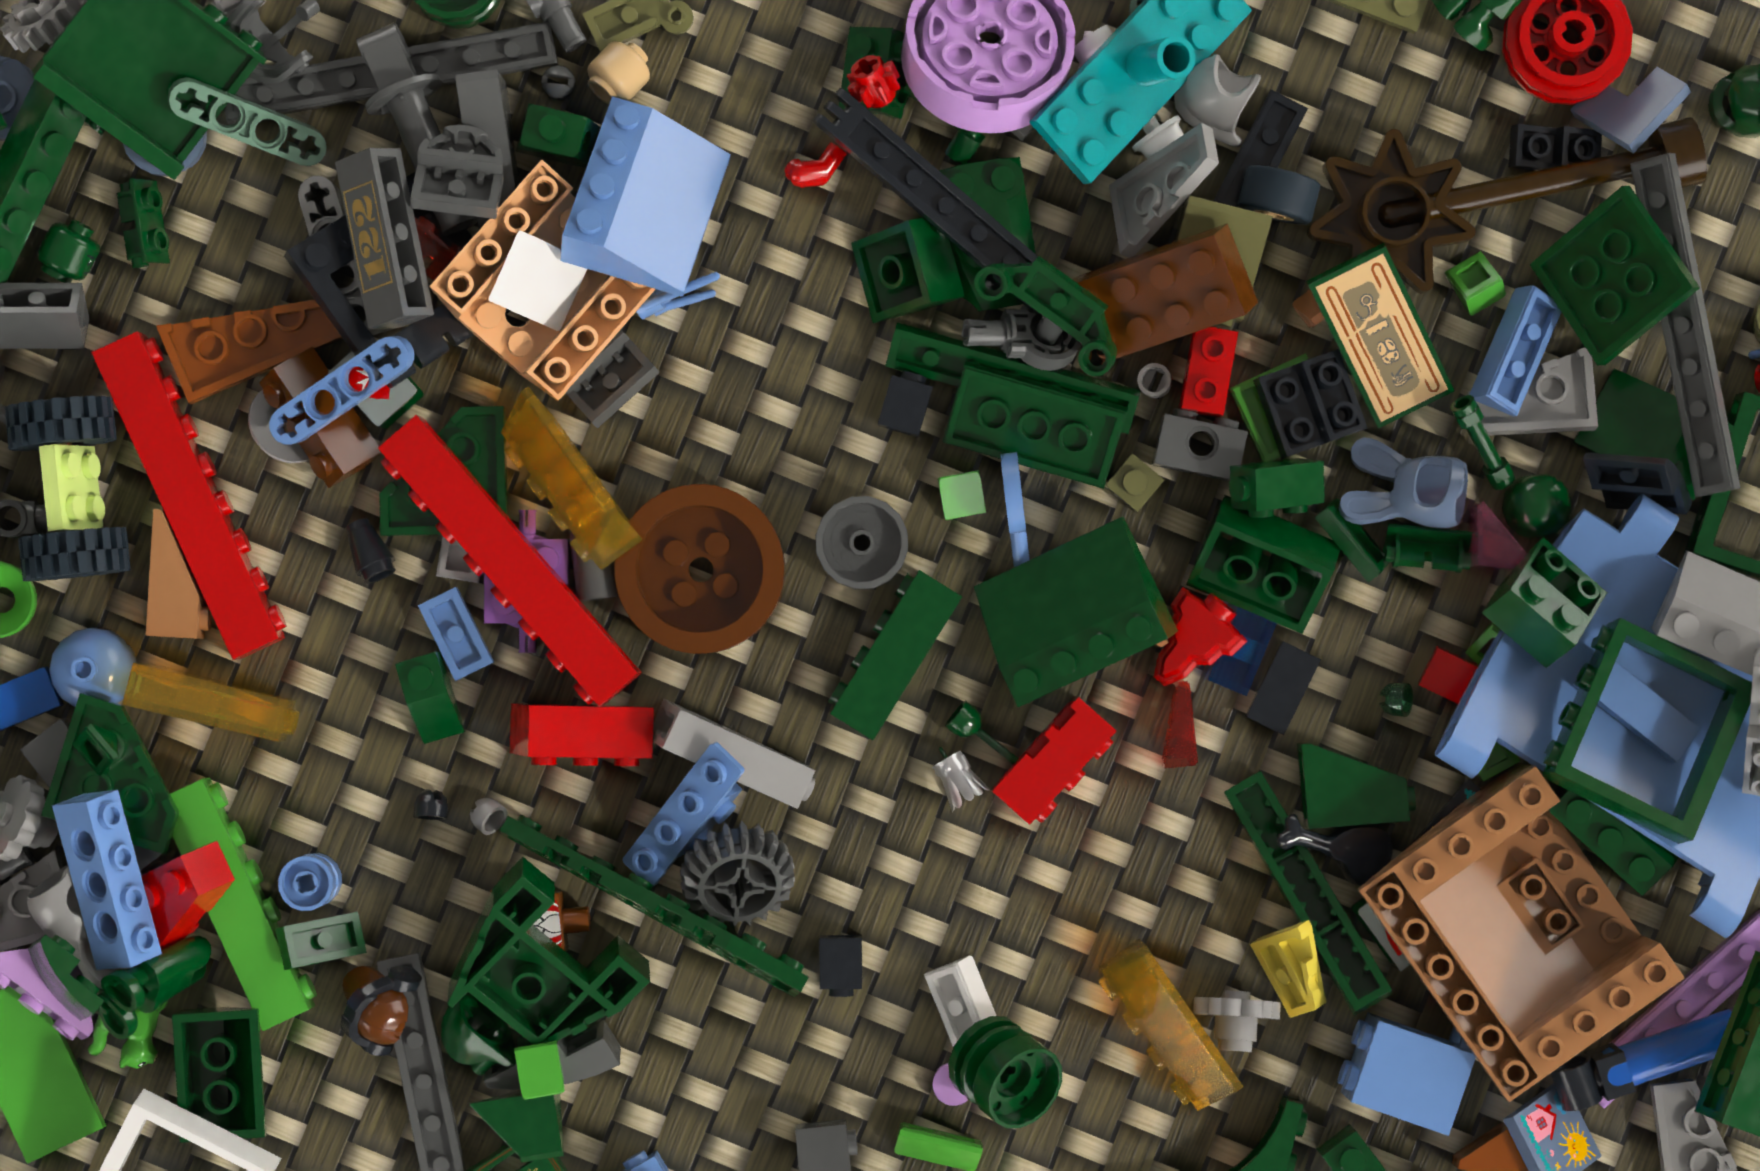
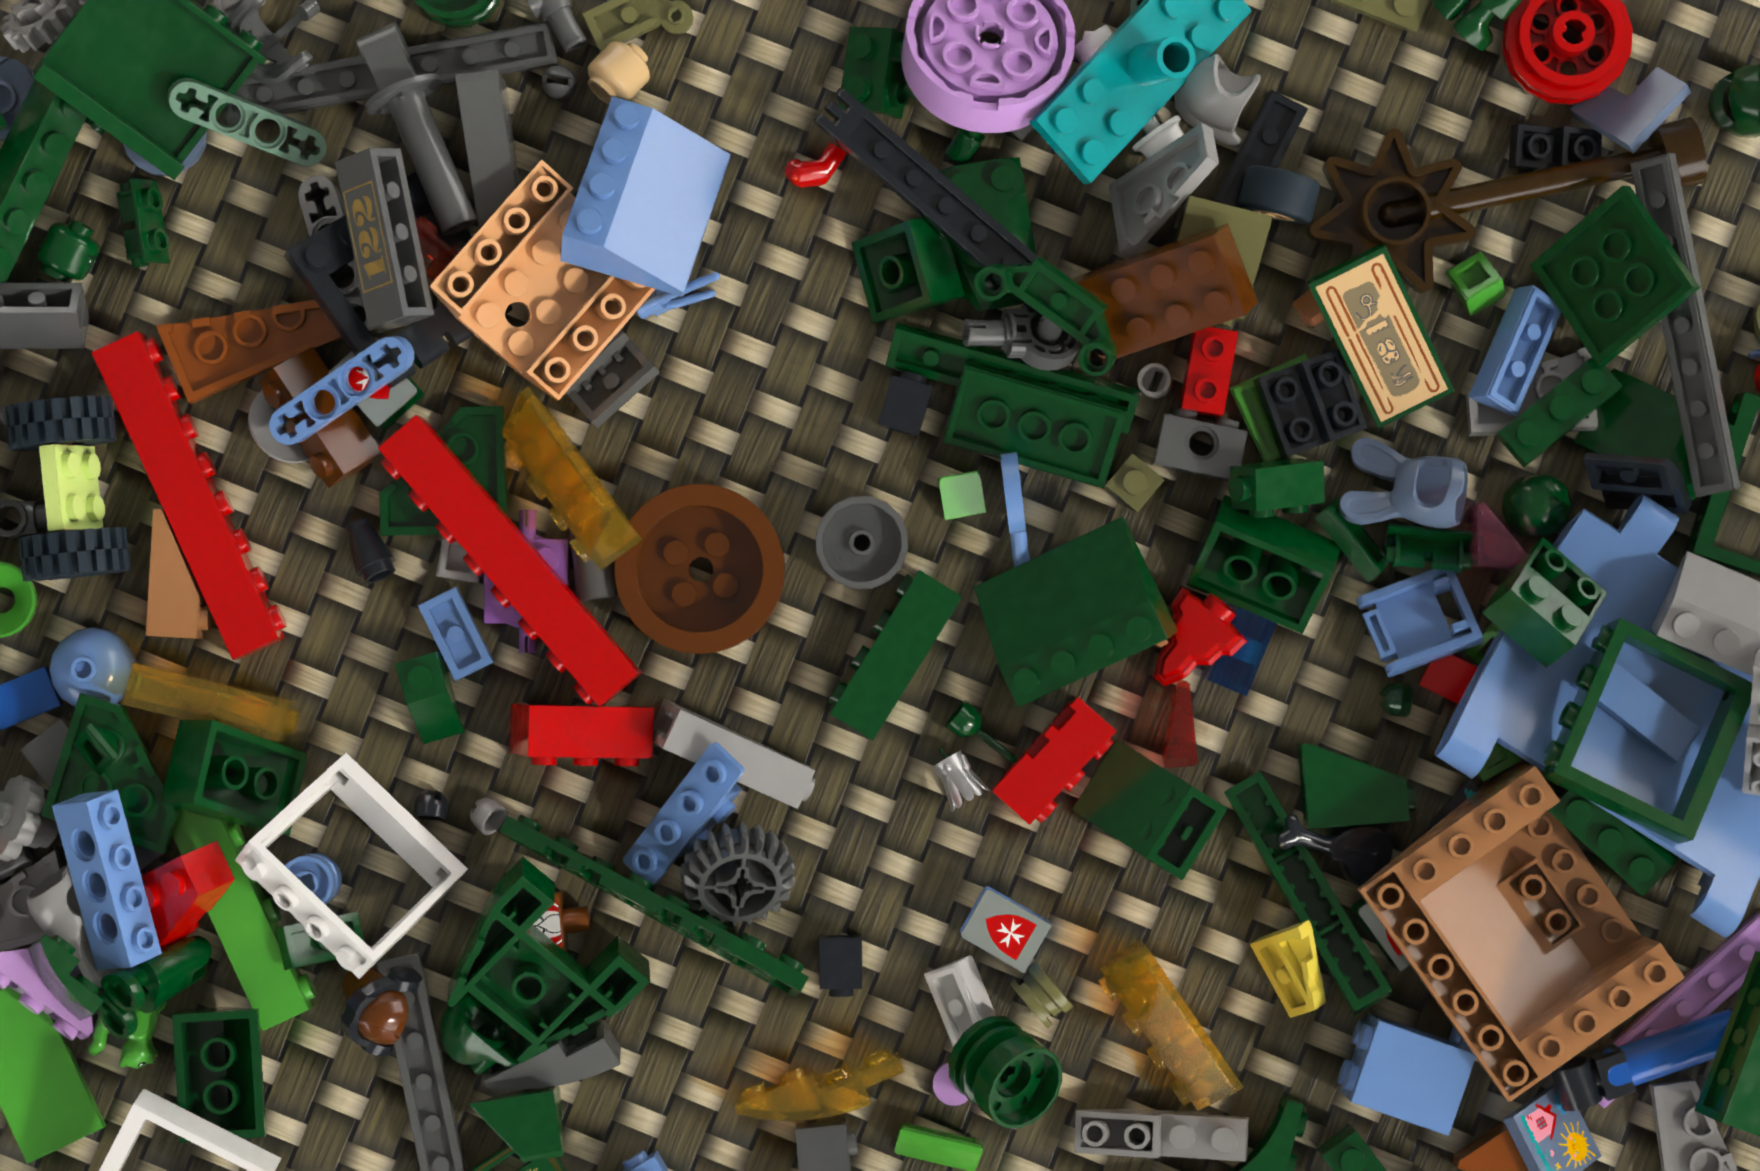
dark grey slope [410,125,503,219] -> none
white sticker [489,230,587,331] -> none
bright green slope [514,1041,565,1100] -> none
dark green torso [515,104,601,168] -> none
red gear [847,55,901,108] -> none
light grey plant [1193,990,1281,1052] -> none
black tile [1245,641,1321,735] -> none
dark green bar [1450,395,1515,490] -> none
none -> dark green slope [161,720,308,836]
none -> white window [235,753,468,979]
none -> clear yellow slope [735,1049,904,1121]
none -> piece [960,886,1052,973]
none -> olive wheel [1010,961,1074,1028]
none -> dark green slope [1072,739,1228,880]
none -> light grey slope [1074,1109,1249,1162]
none -> medium blue container [1356,569,1483,677]
none -> dark green plate [1496,357,1623,468]

